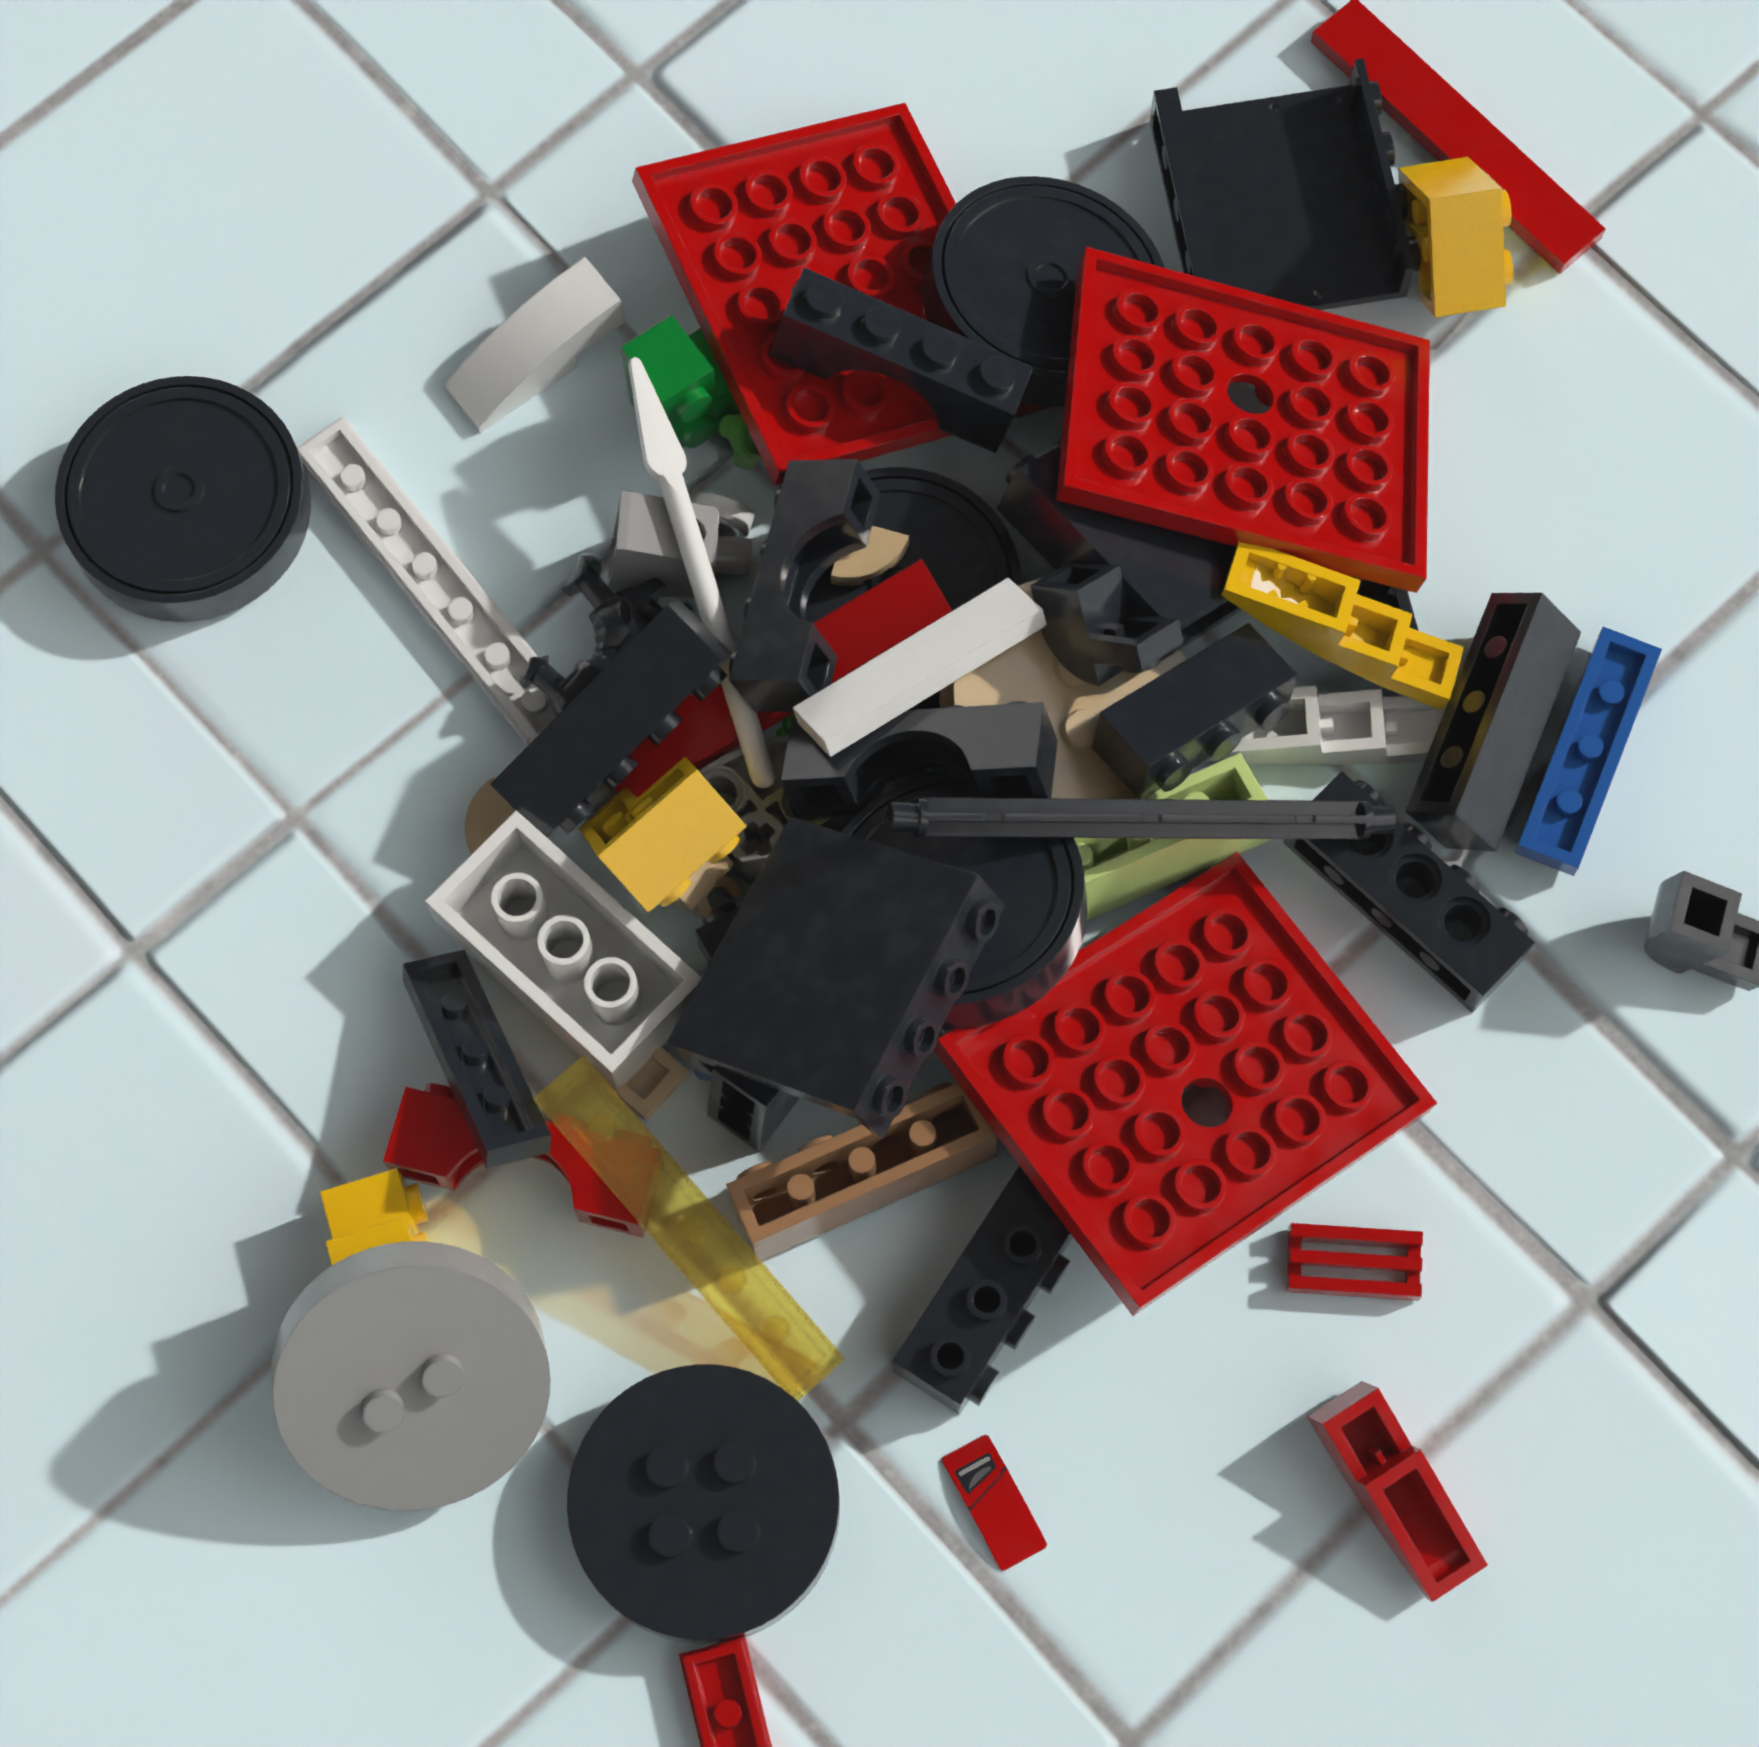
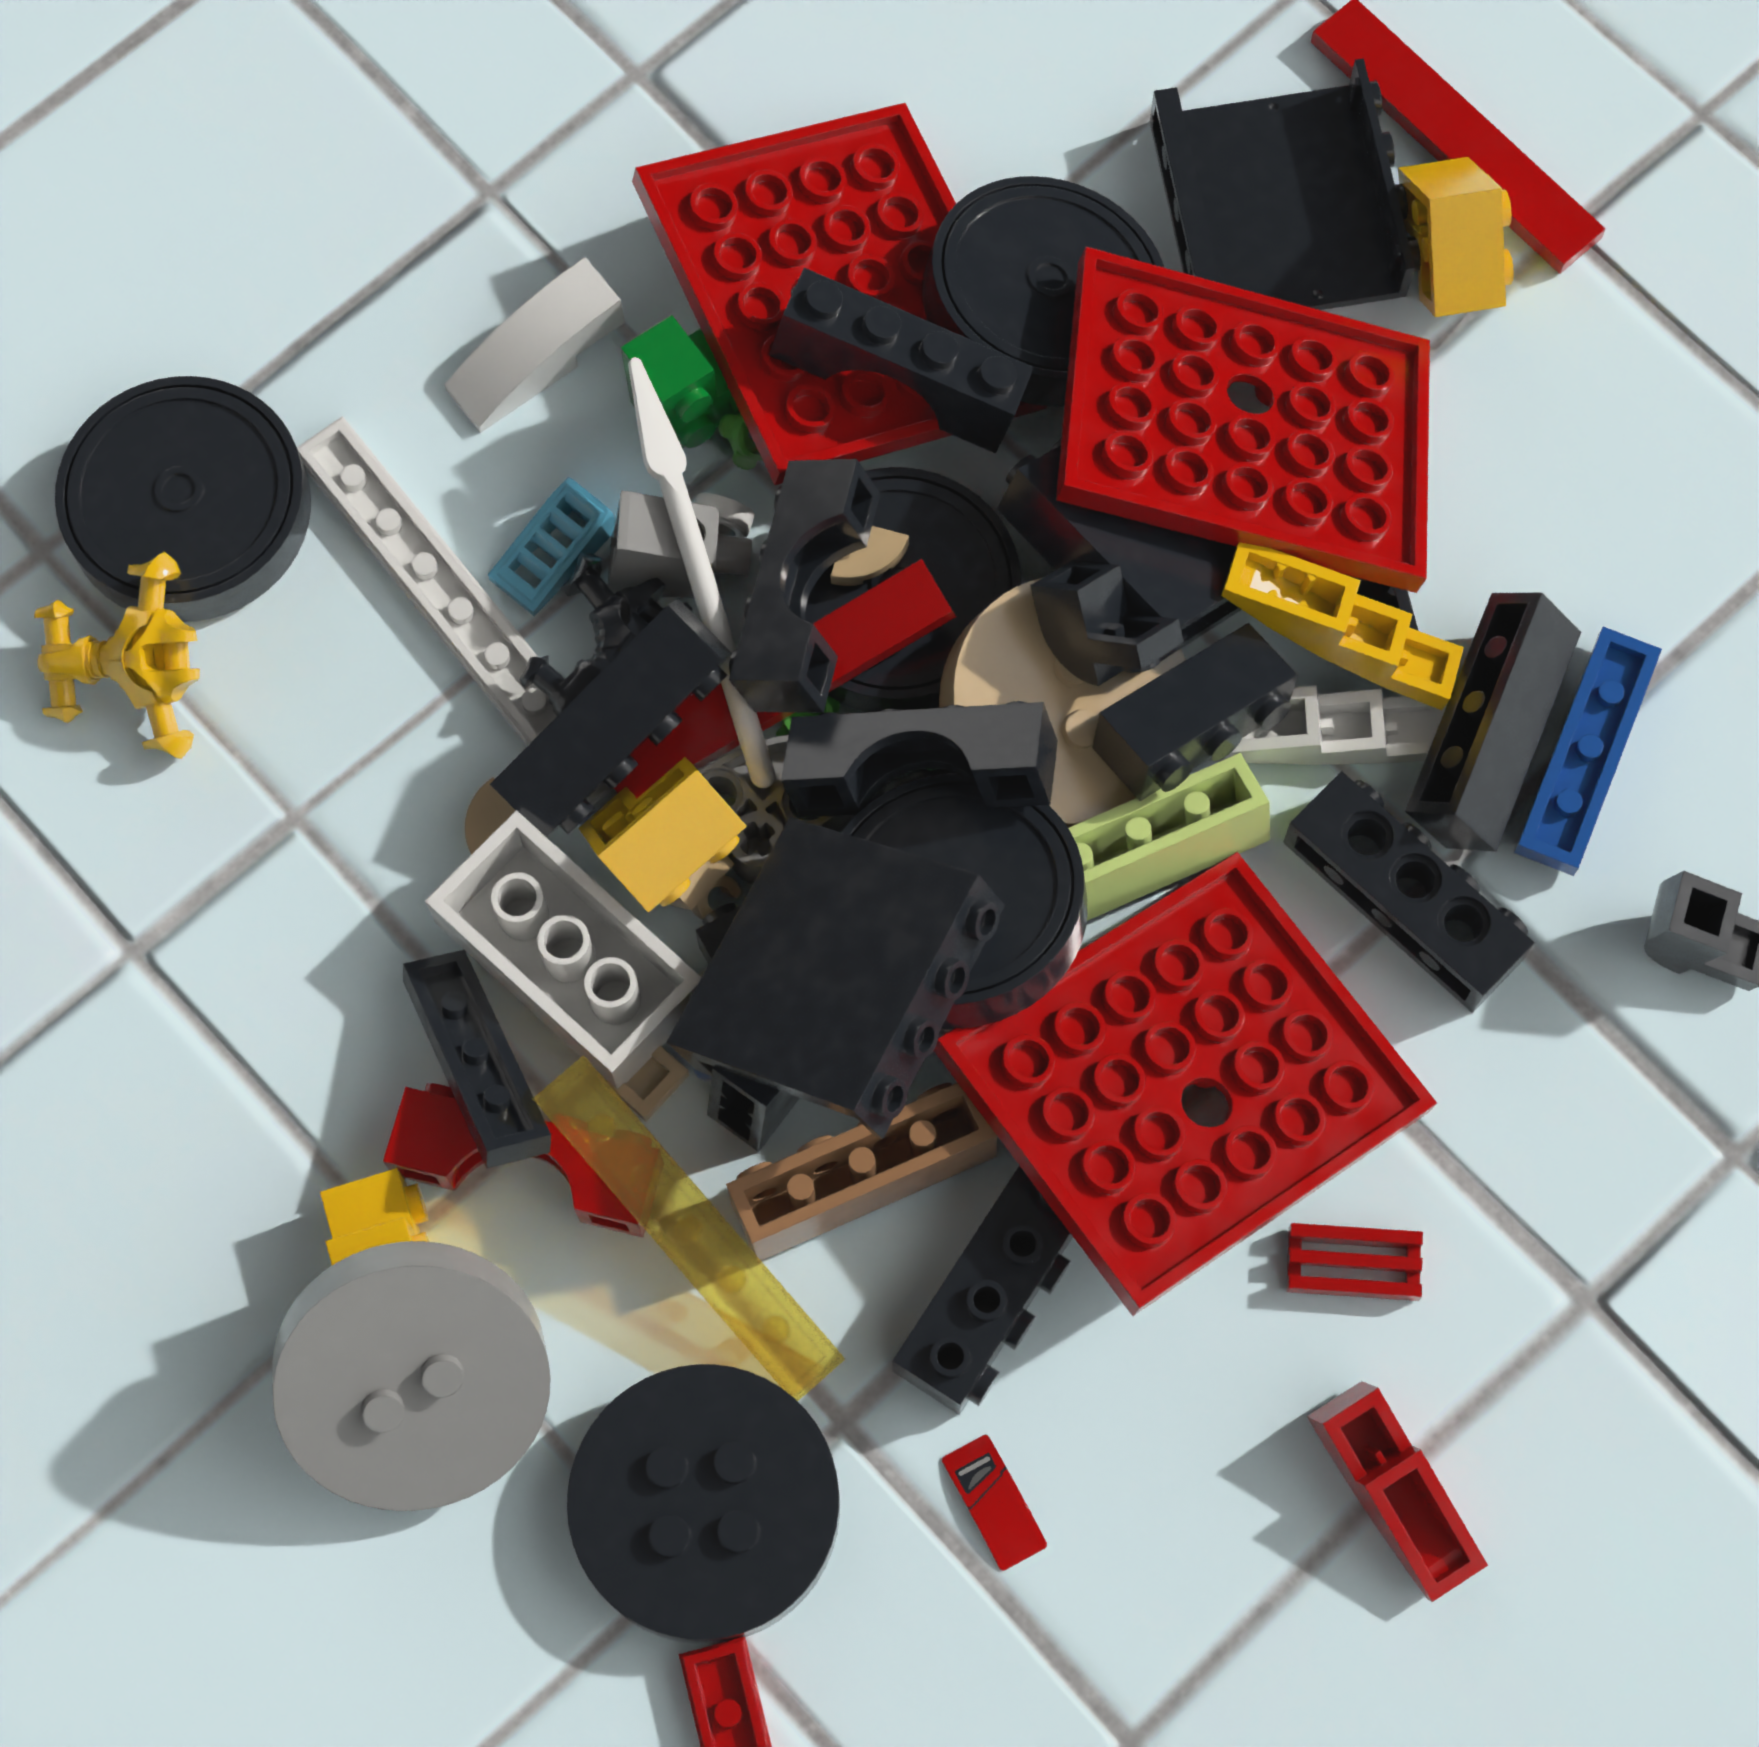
white tile [793,578,1047,757] -> none
black piece [886,797,1396,840] -> none
none -> yellow piece [34,552,200,759]
none -> medium azure slope [488,477,615,617]

